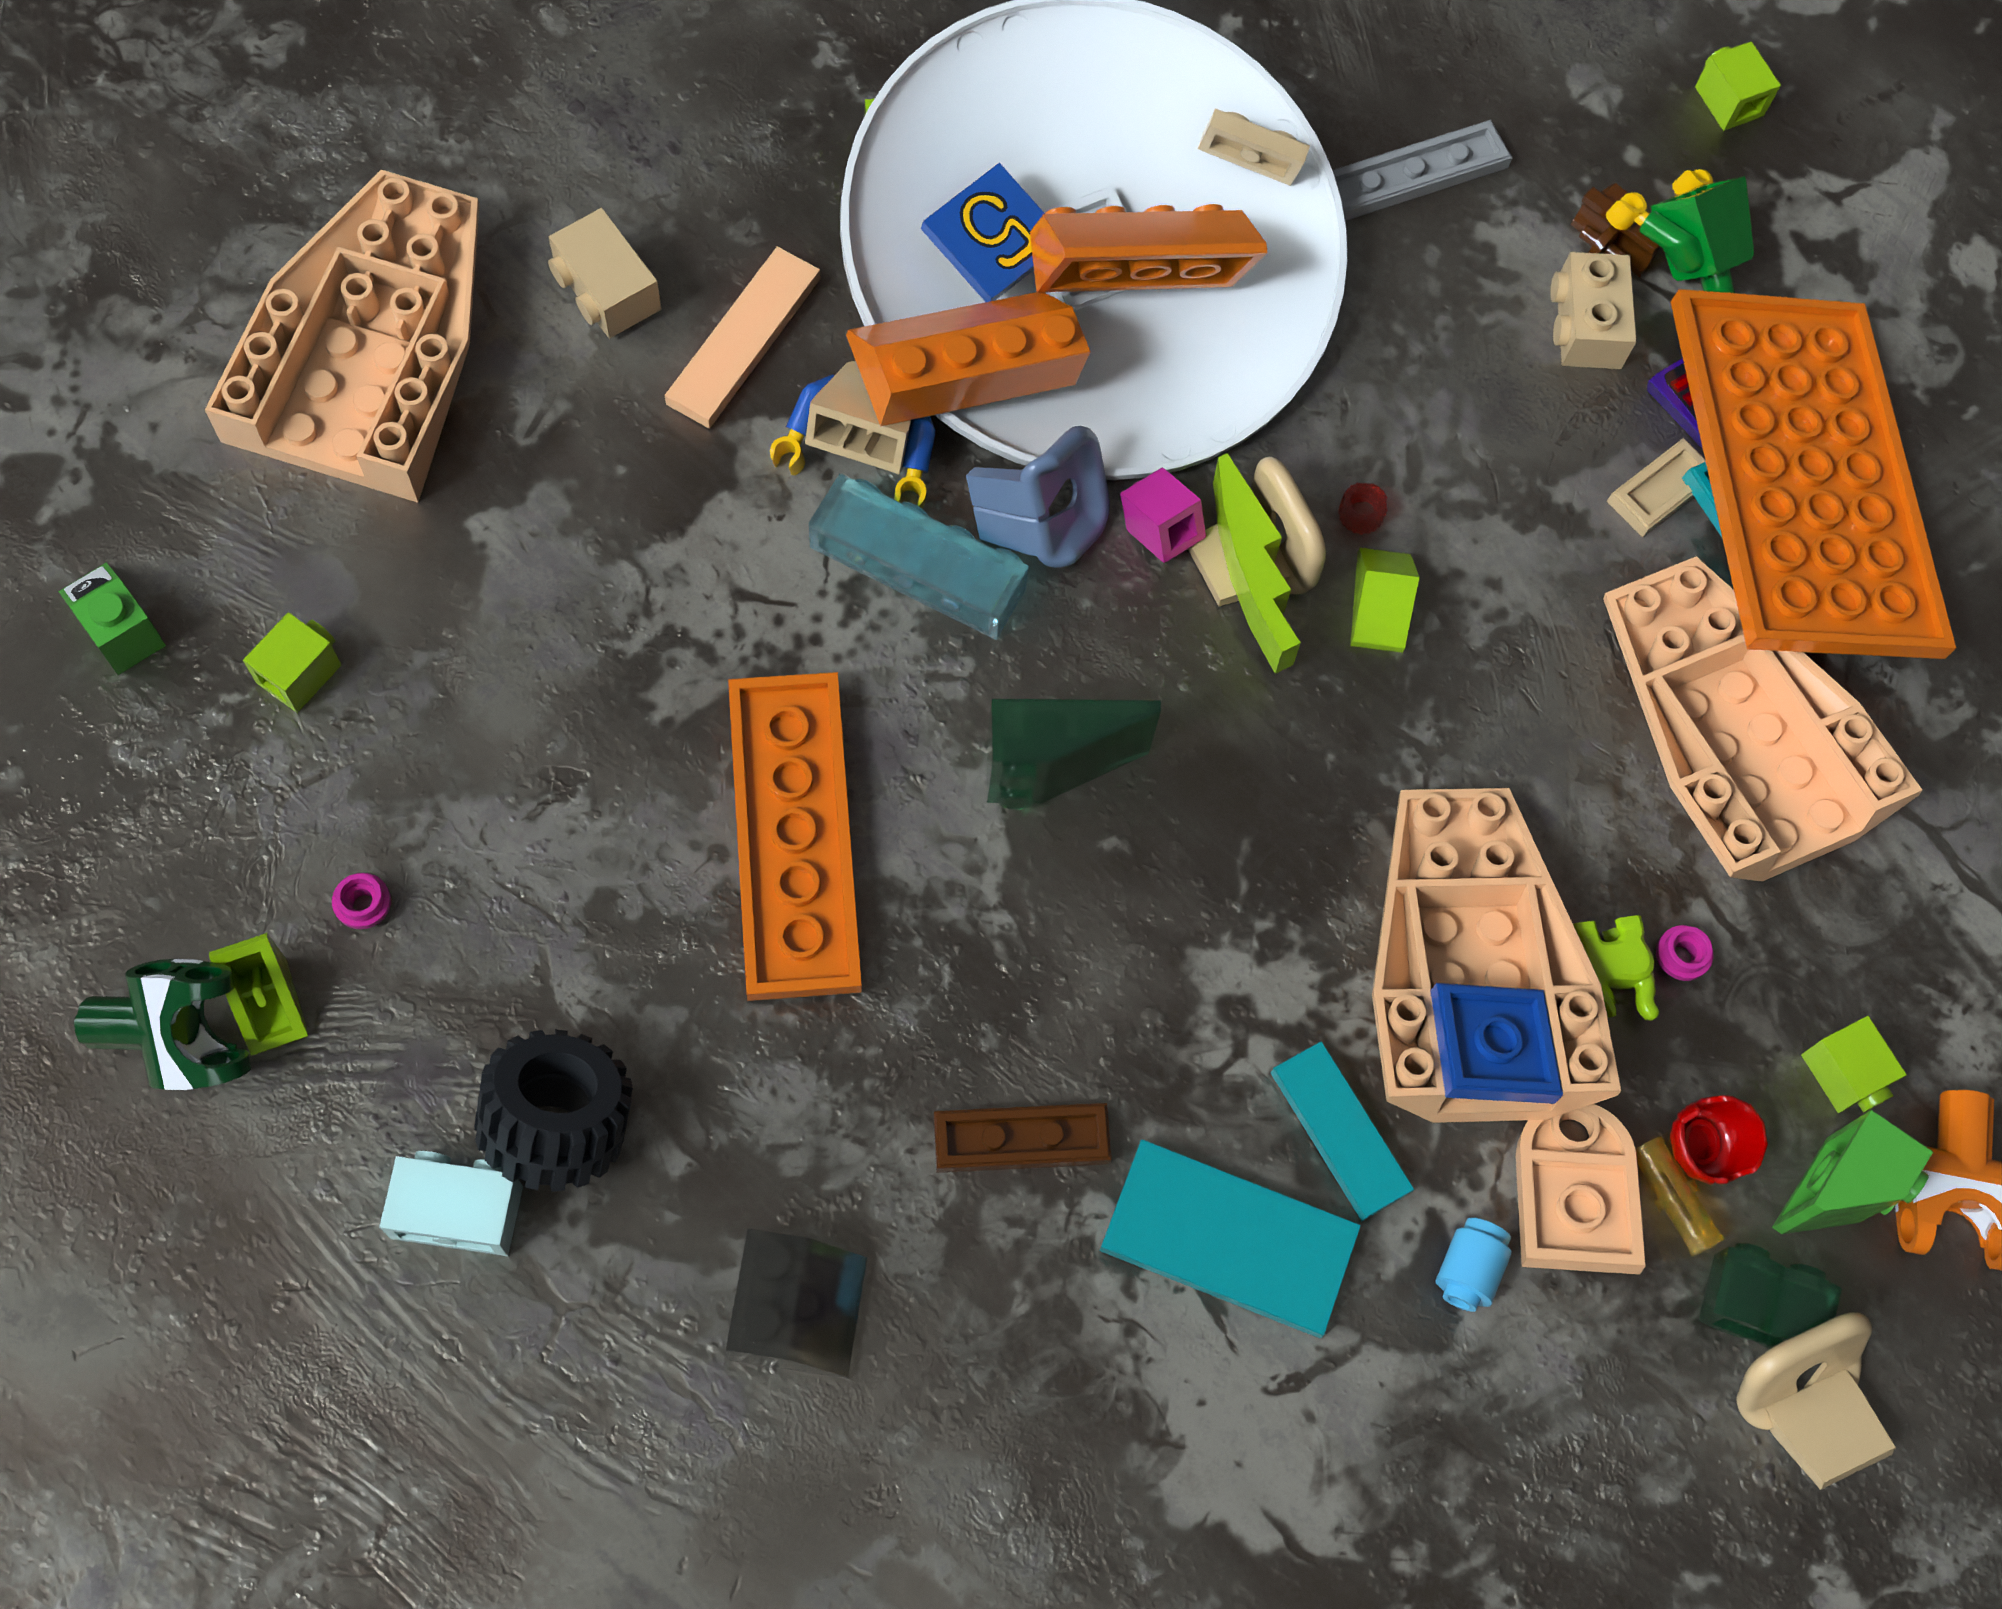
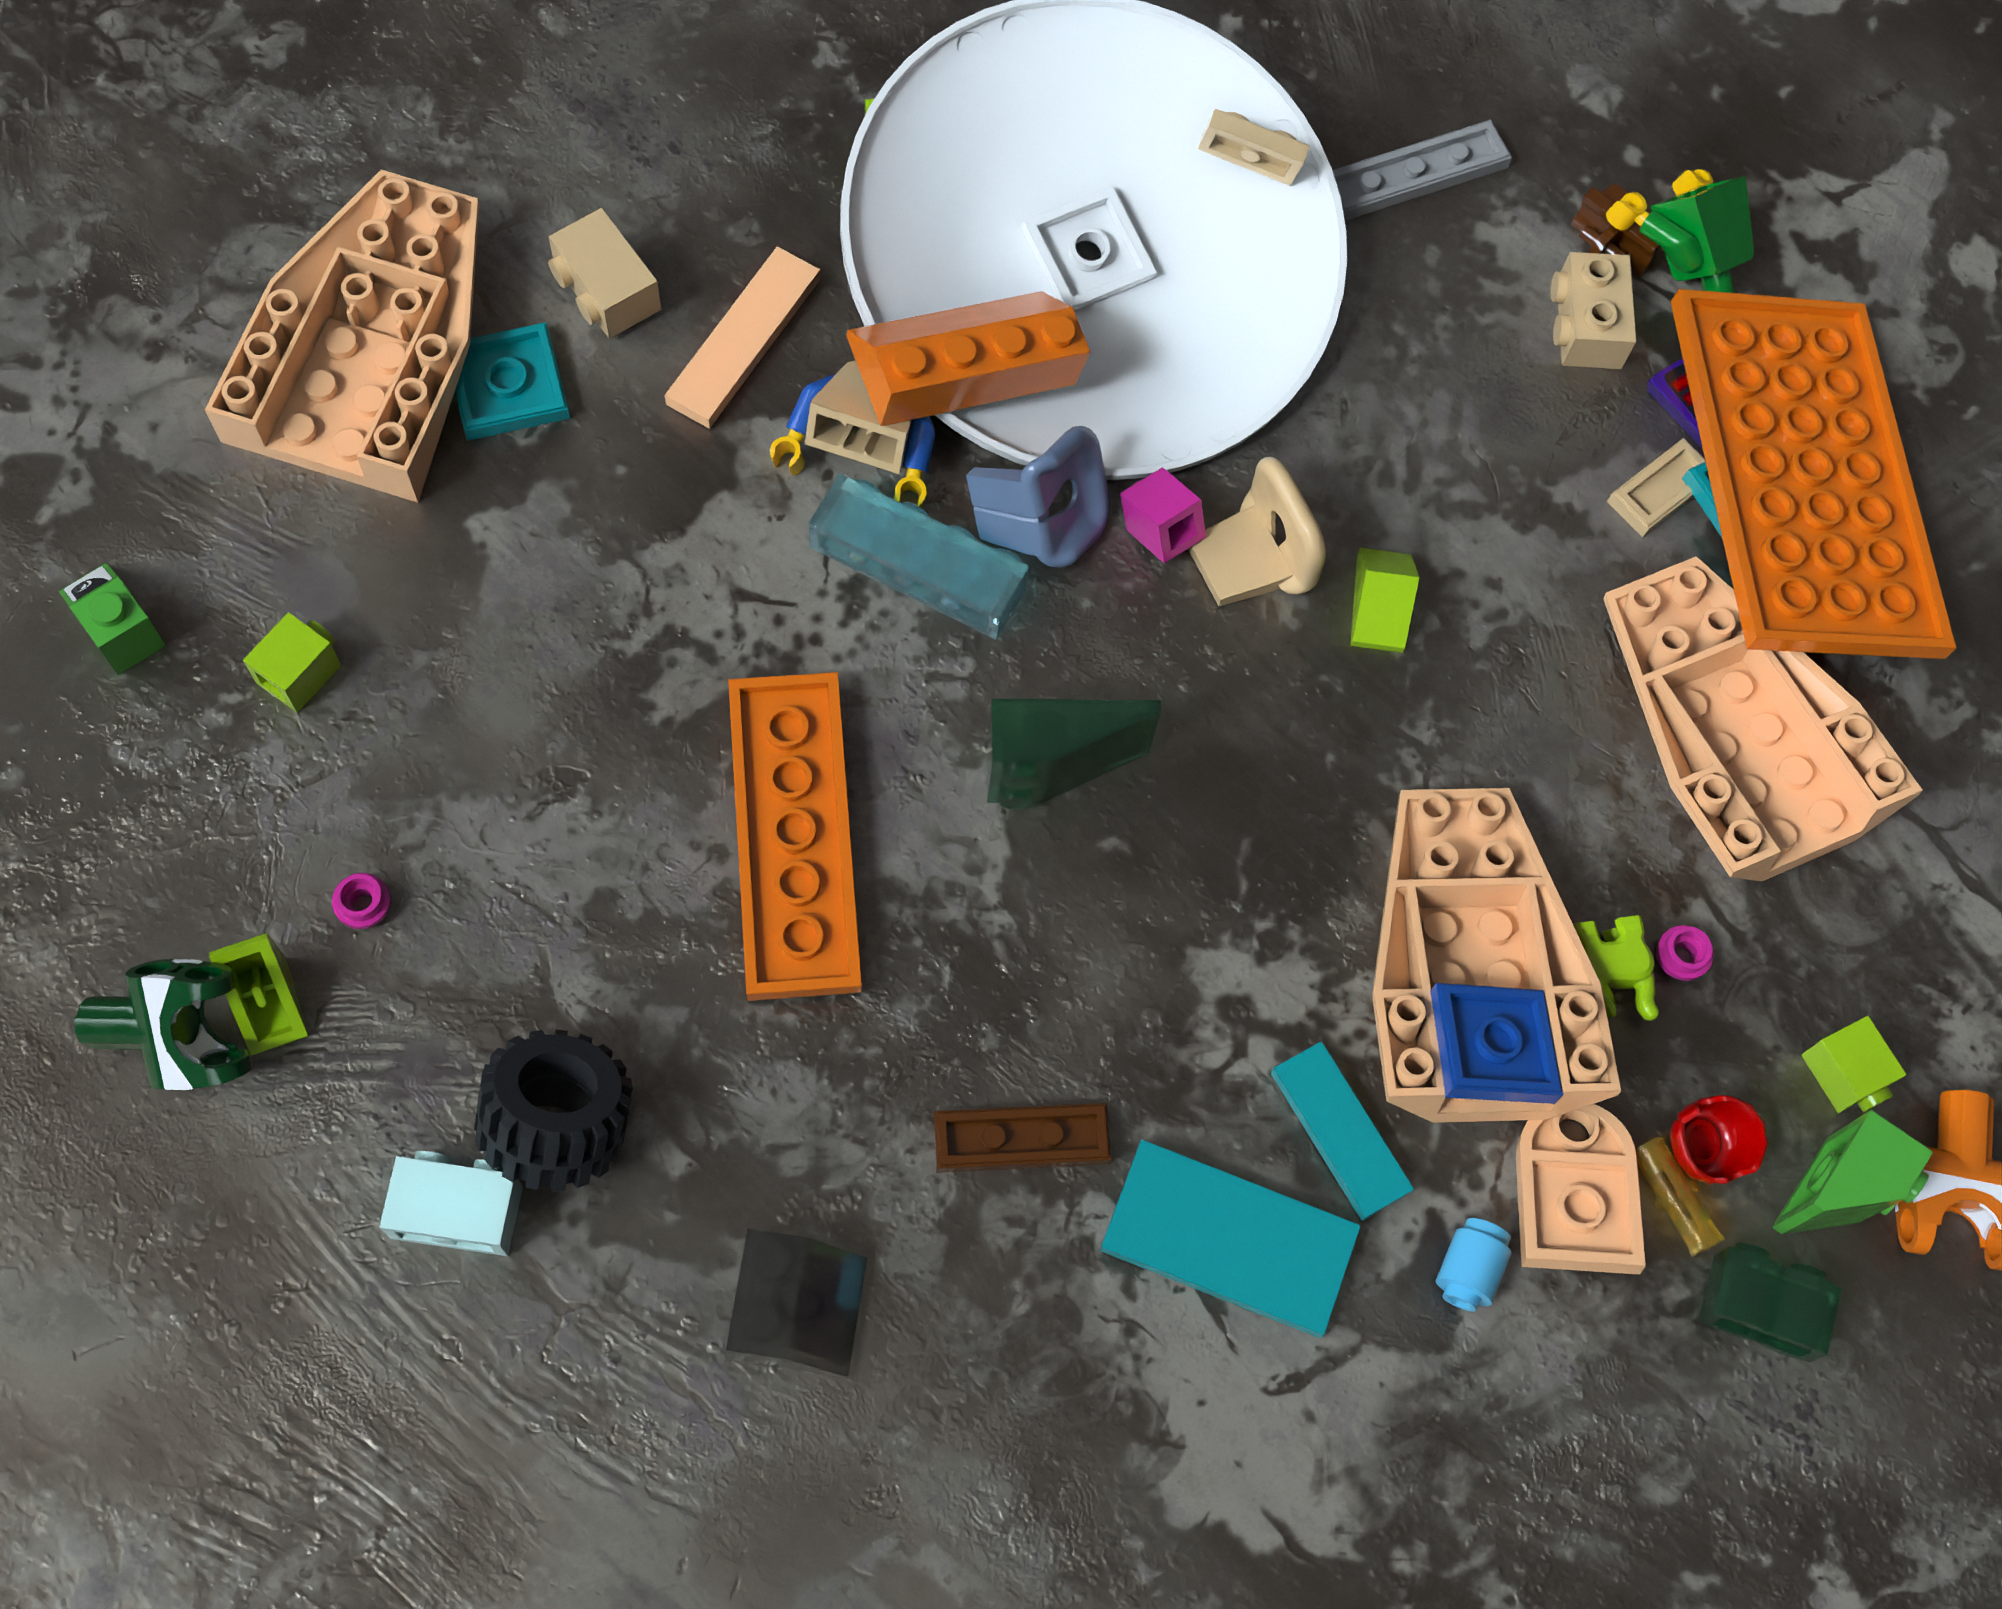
blue tile [920,162,1045,302] -> none
orange slope [1030,204,1268,292] -> none
lime slope [1213,453,1301,674] -> none
clear red axle [1338,482,1388,535] -> none
lime brick [1695,41,1781,131] -> none
tan piece [1737,1312,1896,1490] -> none
none -> teal tile [455,322,570,441]

